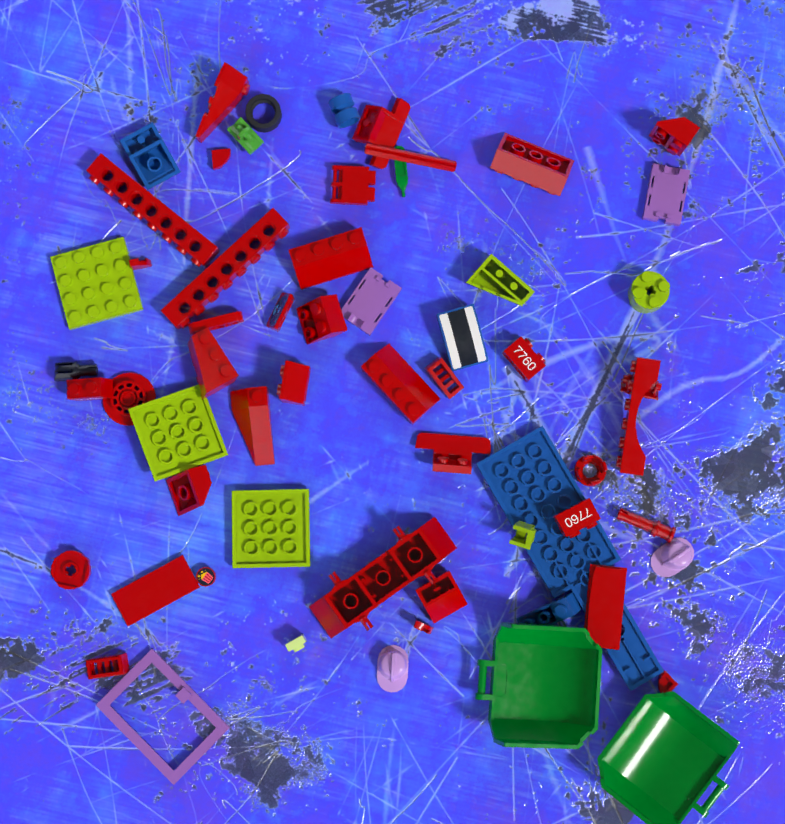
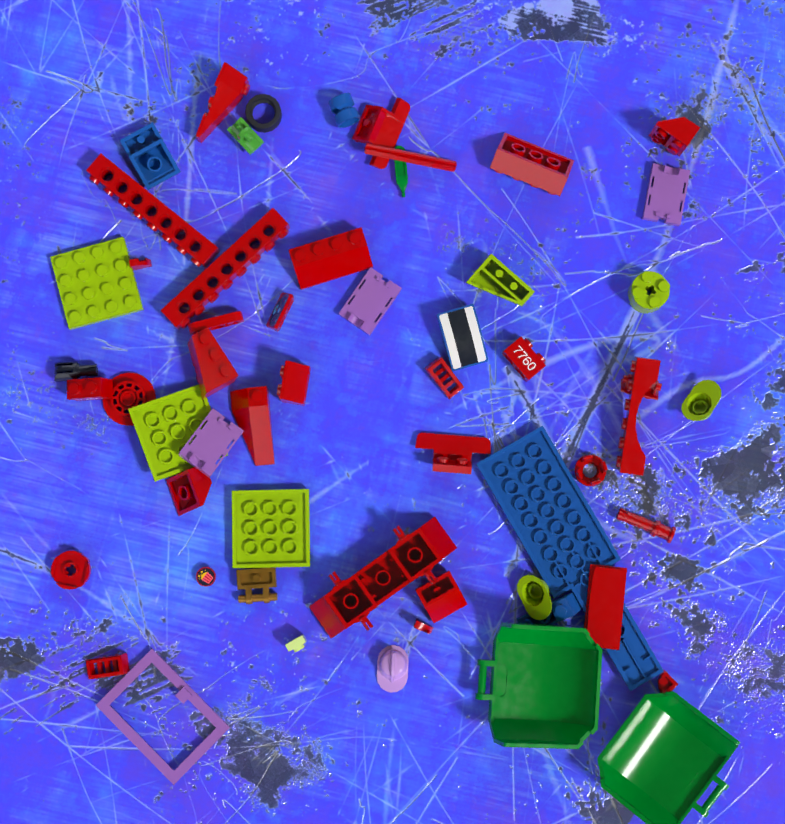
red piece [111,555,200,626] -> none
red tile [211,148,231,170] -> none
red slope [296,294,347,344] -> none
red plate [330,165,376,206] -> none
red slope [361,344,440,425] -> none
lime window [509,521,536,550] -> none
red brick [553,498,601,539] -> none
lavender piece [651,538,694,577] -> none
none -> medium lavender piece [178,408,244,478]
none -> pearl gold plate [236,567,278,604]
none -> lime piece [517,575,552,620]
none -> lime piece [681,380,721,421]

